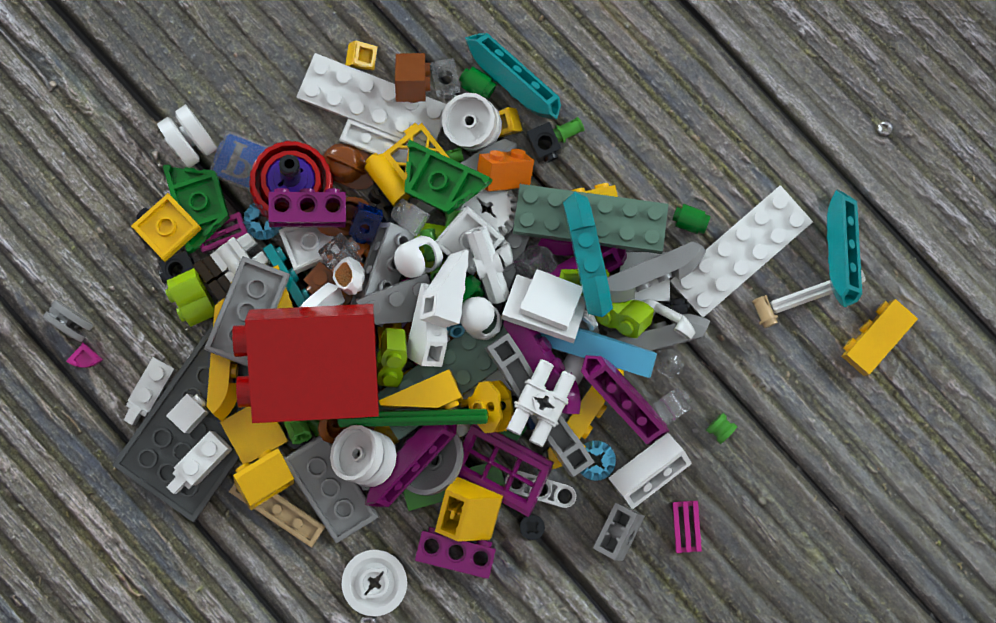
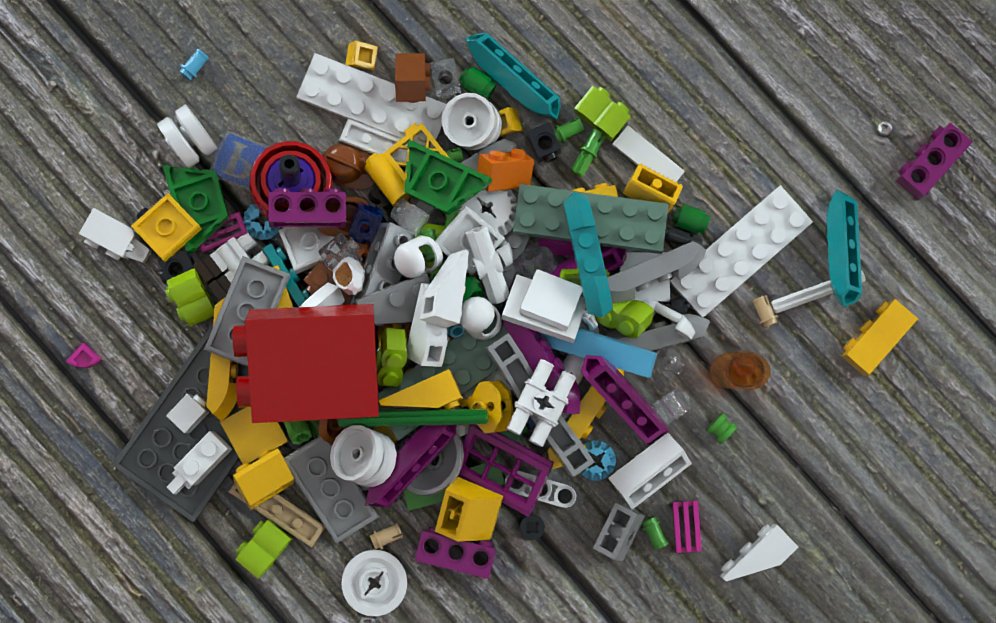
light grey head [43,300,93,342] -> none
white hinge [124,357,176,425] -> none
none -> white hinge [79,208,151,263]
none -> medium azure pin [179,49,209,81]
none -> lime brick [235,520,293,579]
none -> tan pin [370,523,403,549]
none -> bright green axle [571,129,606,177]
none -> lime brick [573,86,631,142]
none -> white tile [612,126,685,182]
none -> yellow brick [623,163,683,214]
none -> bright green pin [641,516,669,550]
none -> dark grey axle [665,224,703,245]
none -> clear orange piece [710,350,771,390]
none -> white slope [720,524,799,581]
none -> magenta brick [896,122,973,200]

